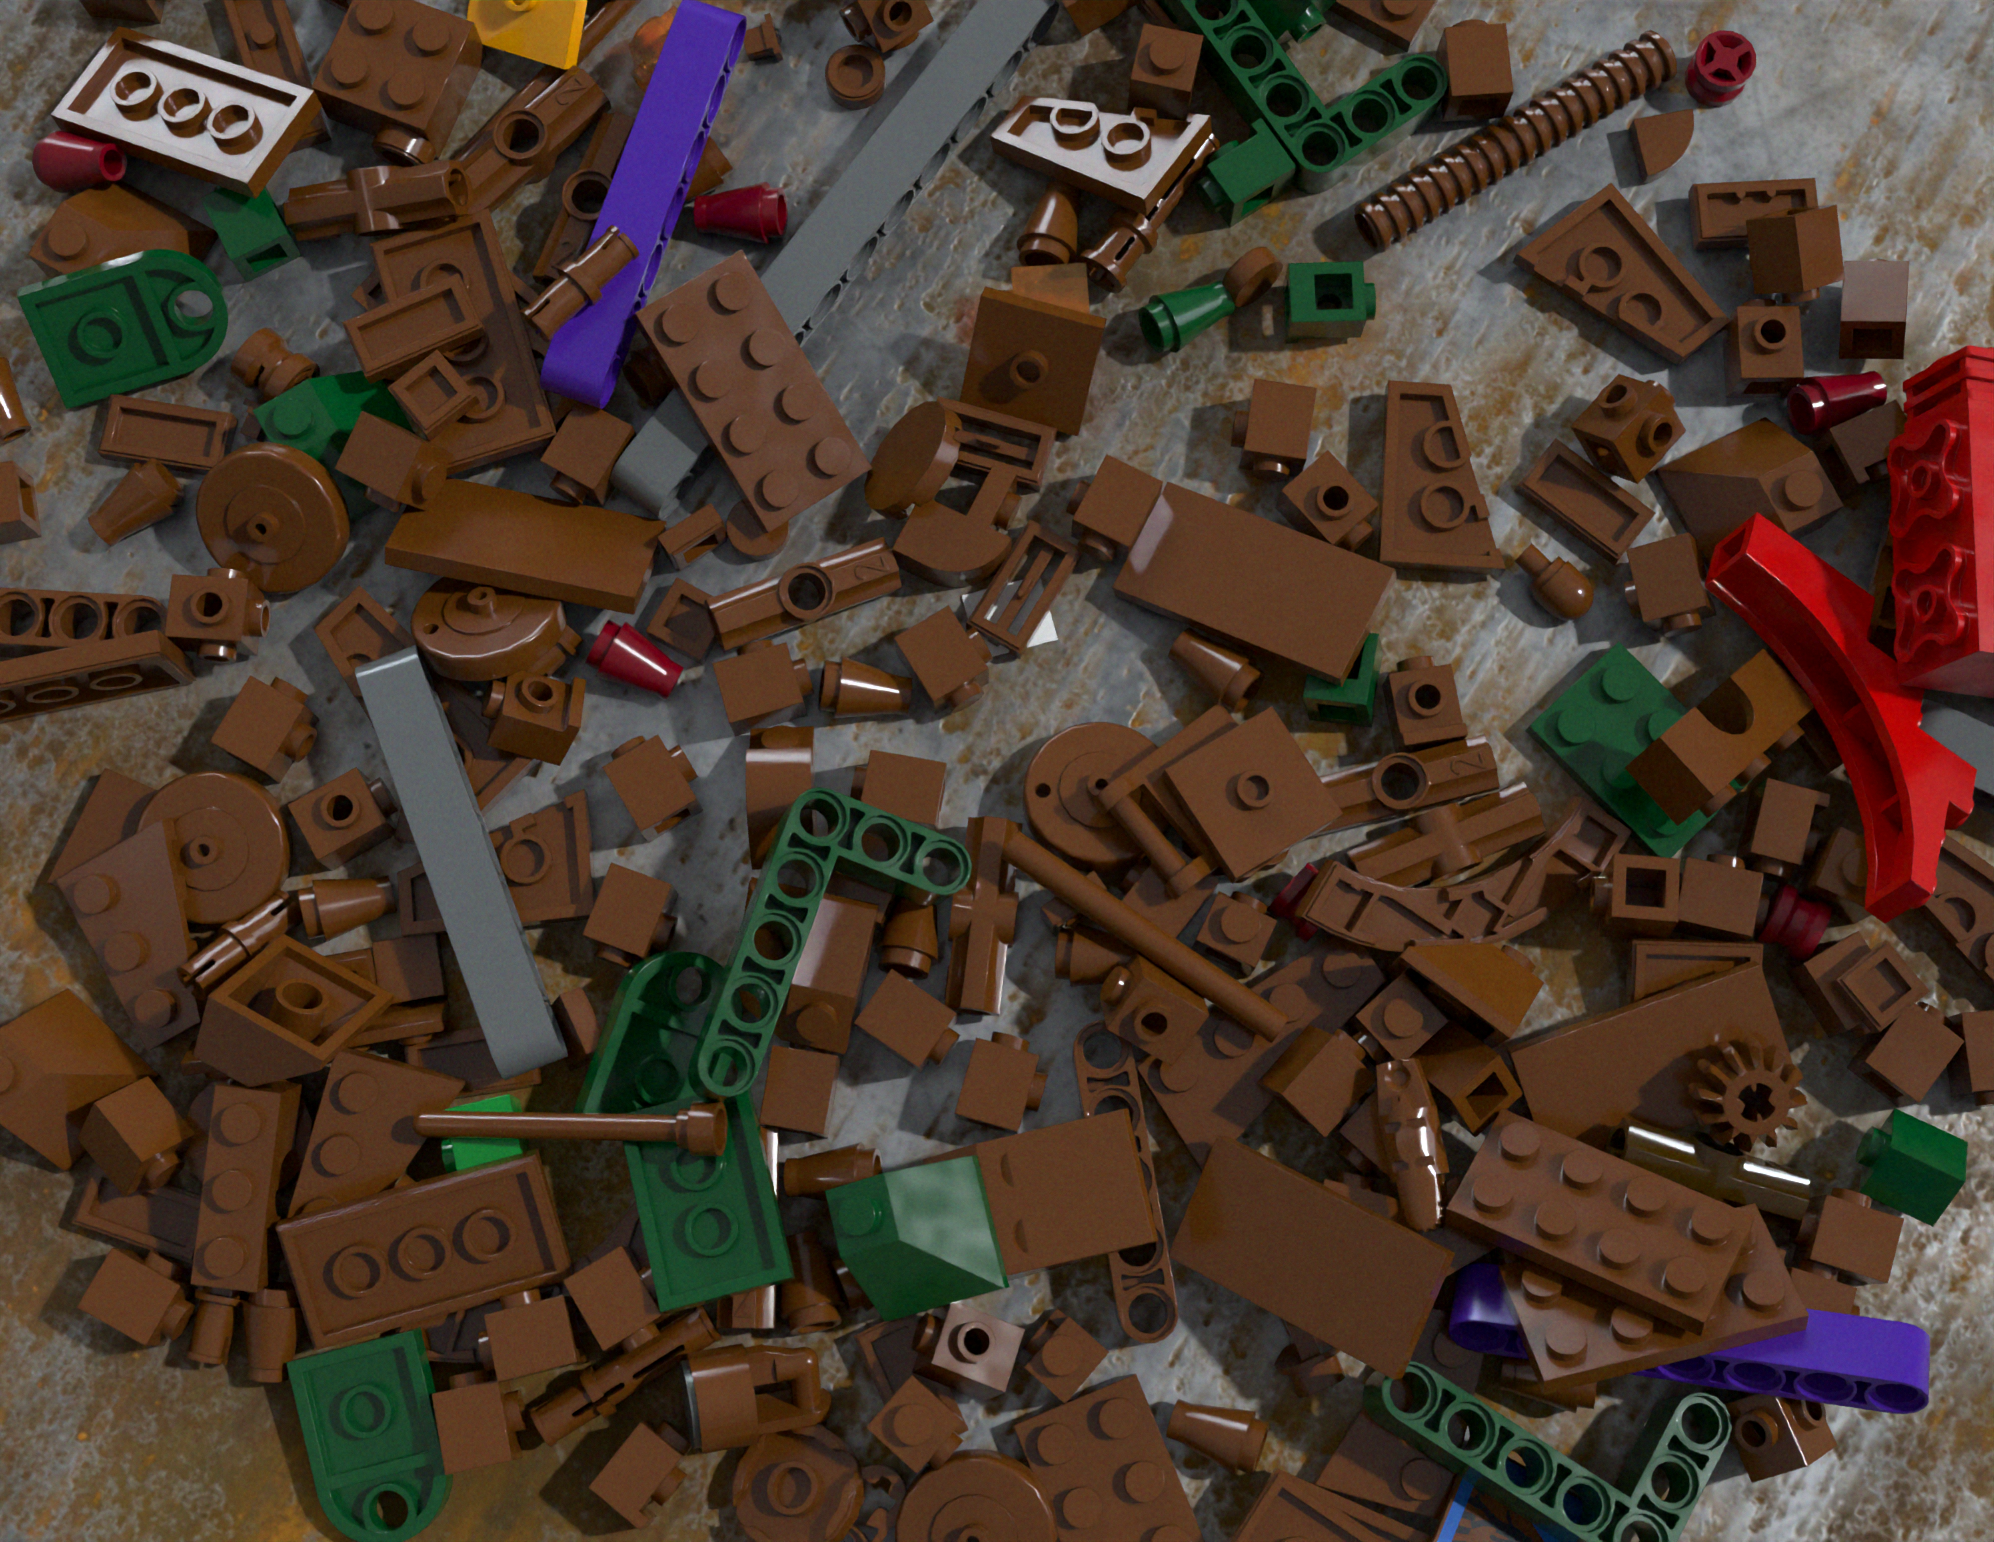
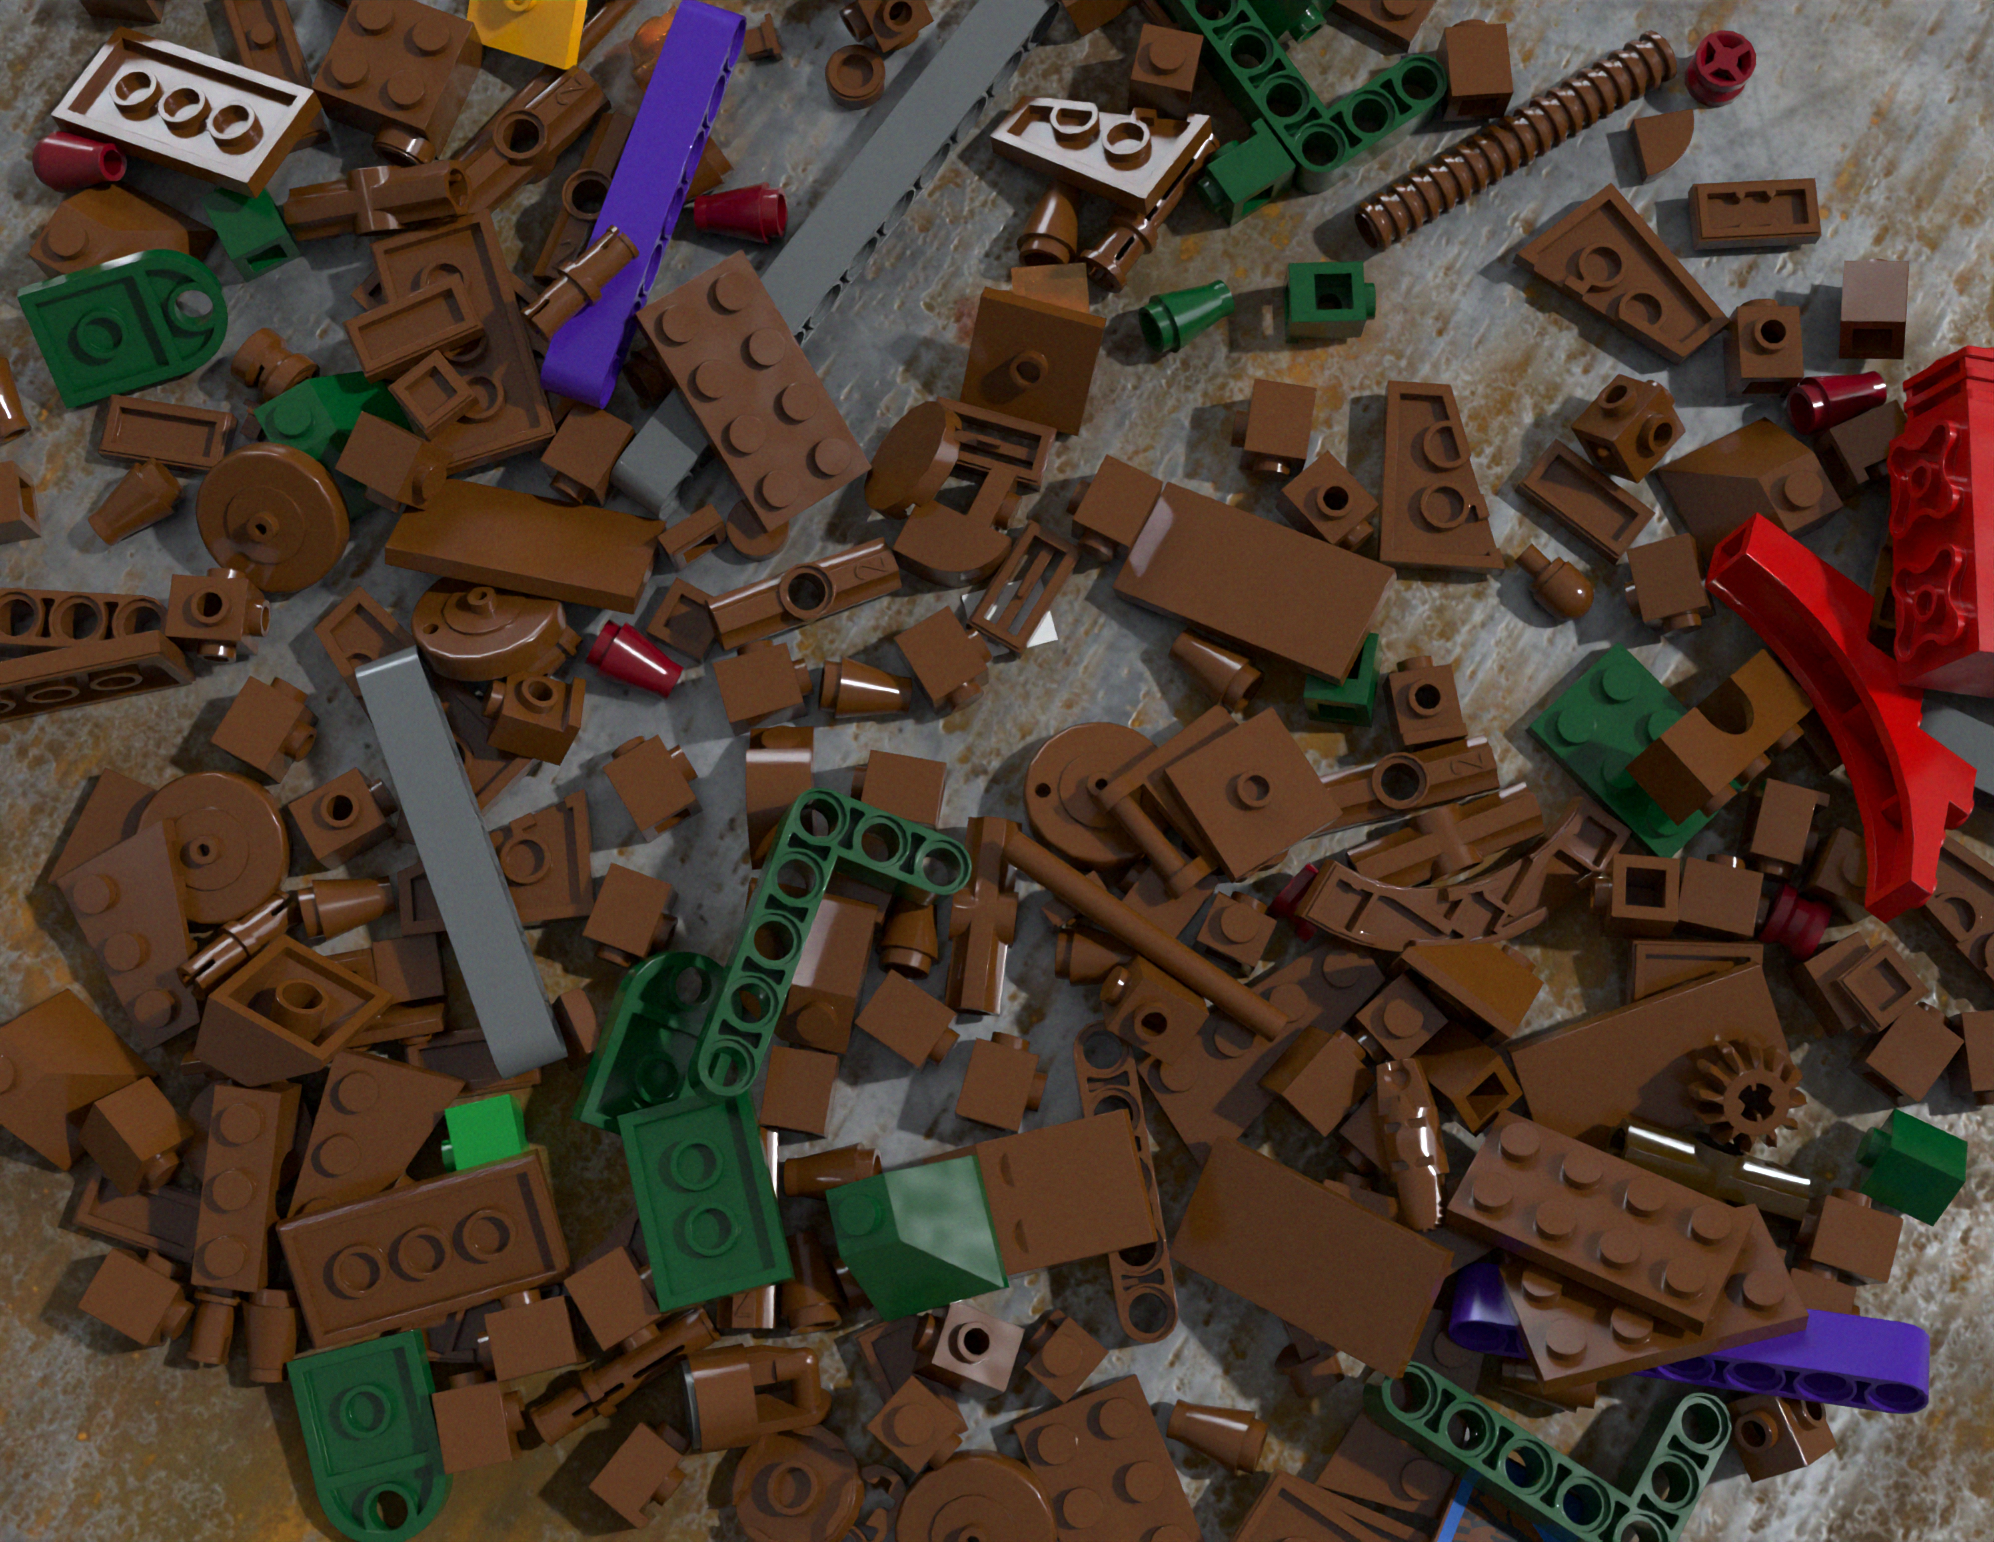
reddish brown piece [412,1102,728,1156] -> none
reddish brown tile [1222,247,1283,307] -> none
reddish brown brick [1746,204,1845,303] -> none

